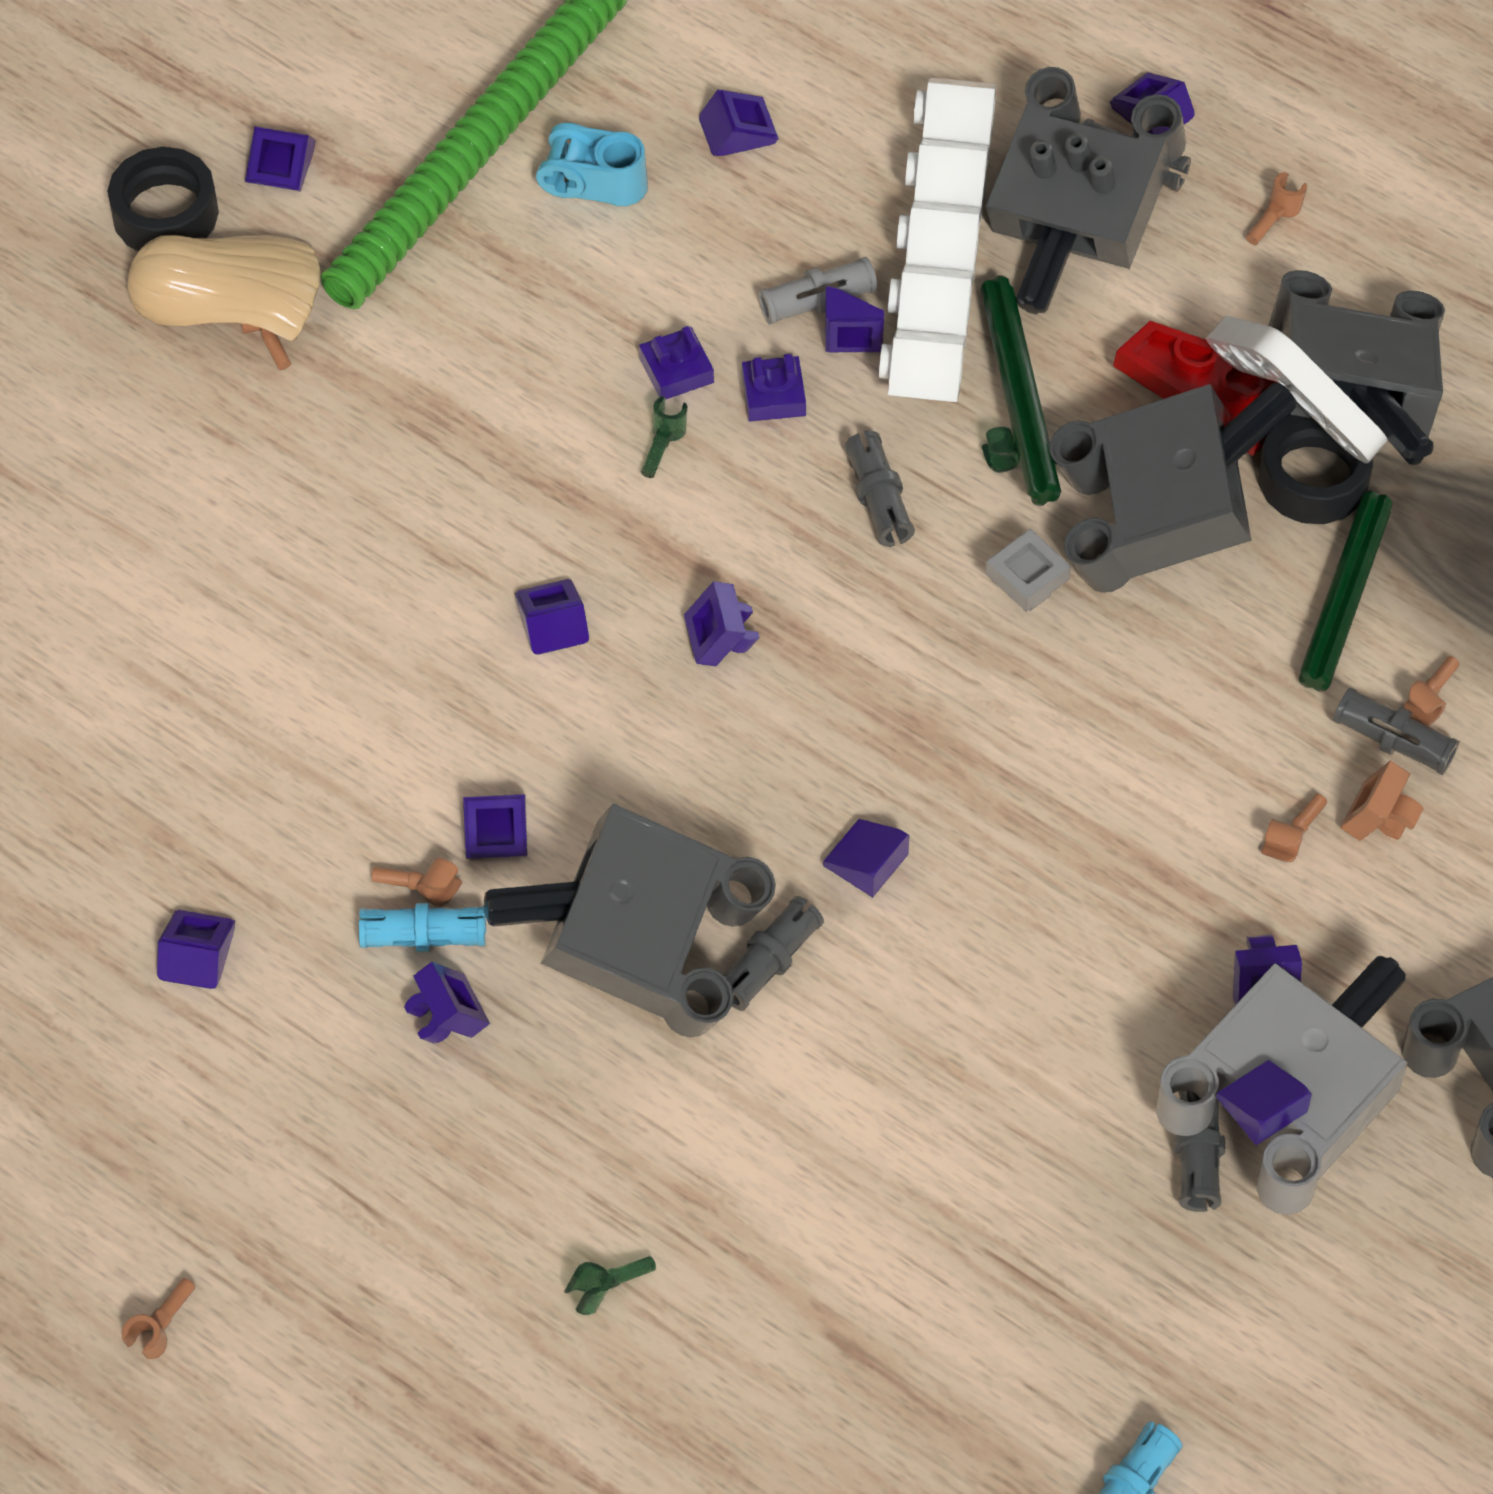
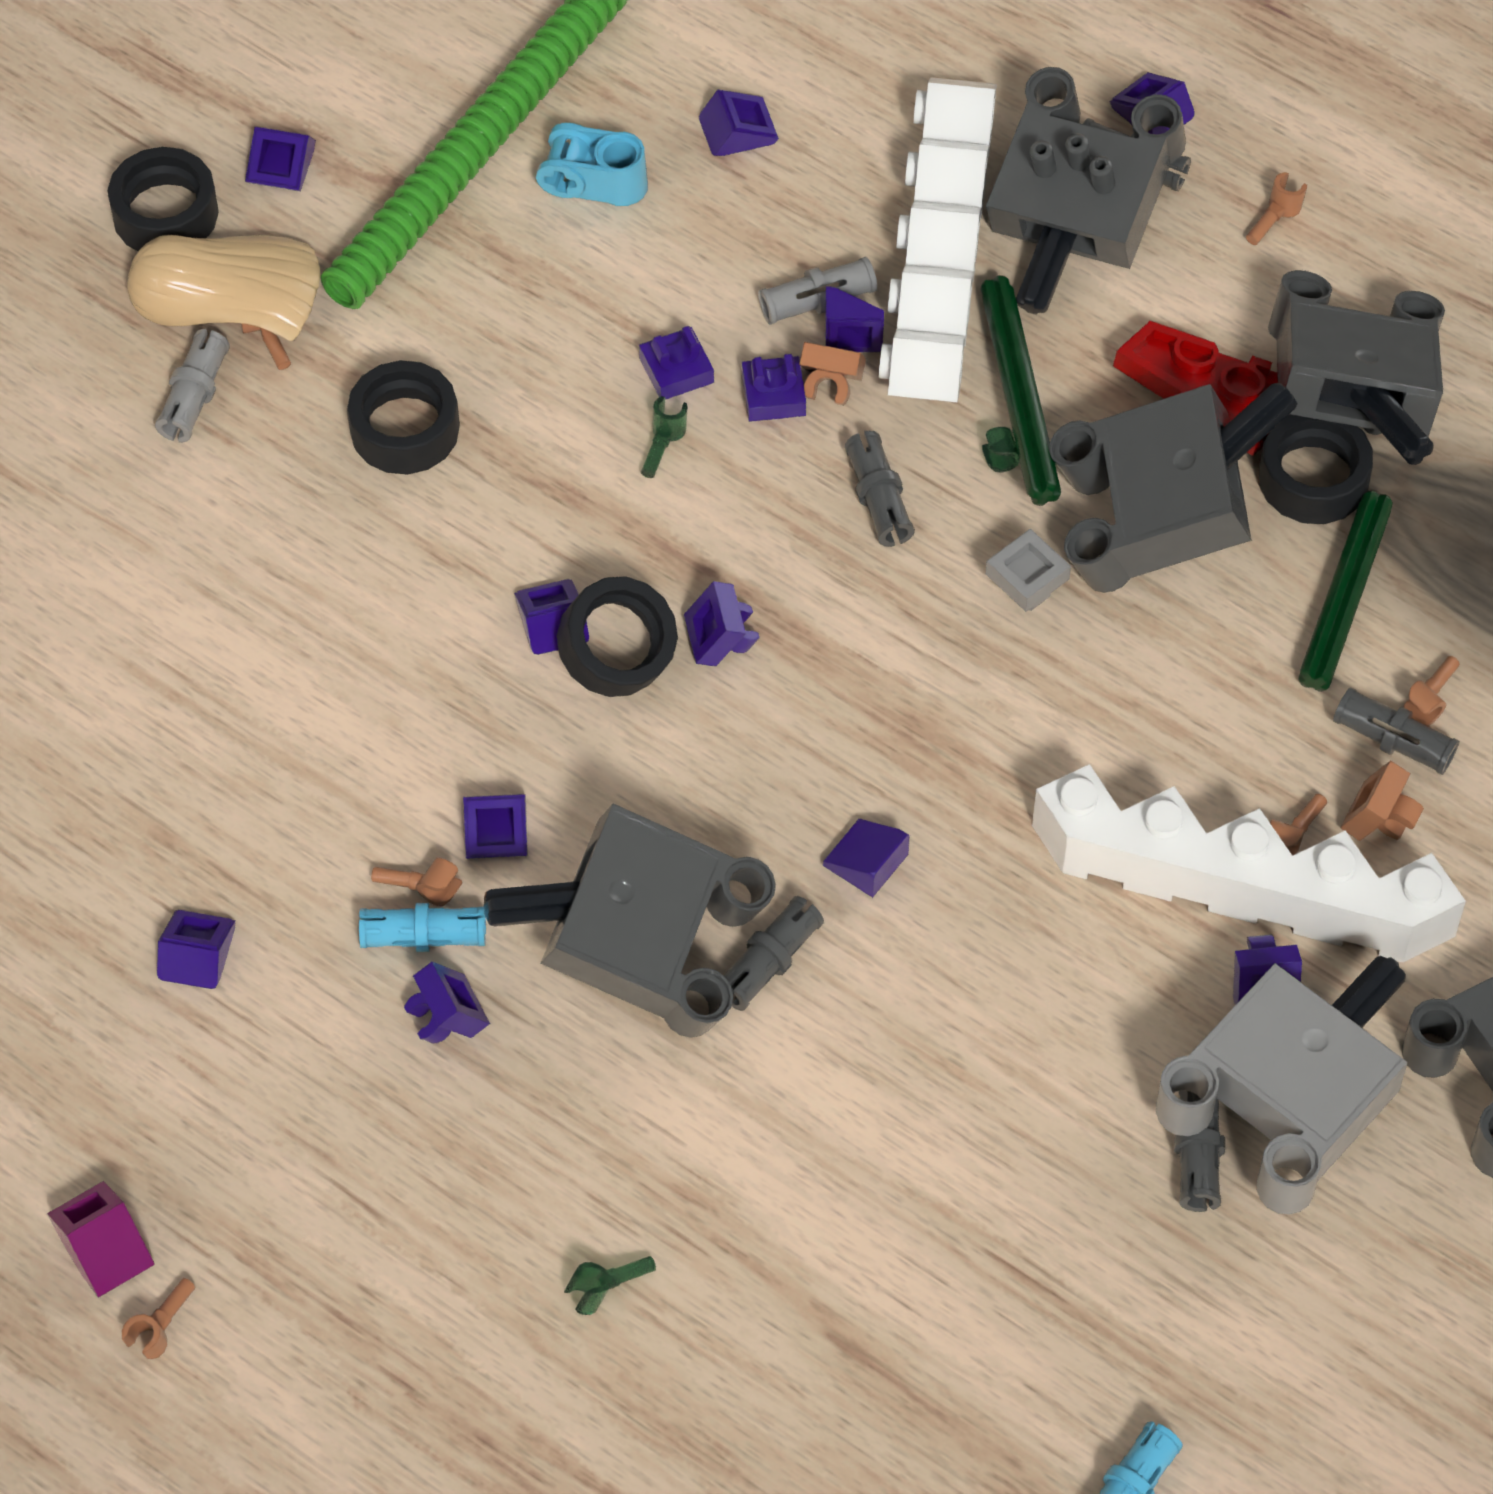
white beam [1206,316,1388,463] -> none
dark purple slope [1216,1060,1312,1145] -> none
none -> magenta brick [47,1181,155,1298]
none -> light grey pin [155,329,230,443]
none -> black tyre [347,360,460,475]
none -> black tyre [557,576,678,697]
none -> nougat tile [799,342,866,406]
none -> white brick [1032,764,1466,963]

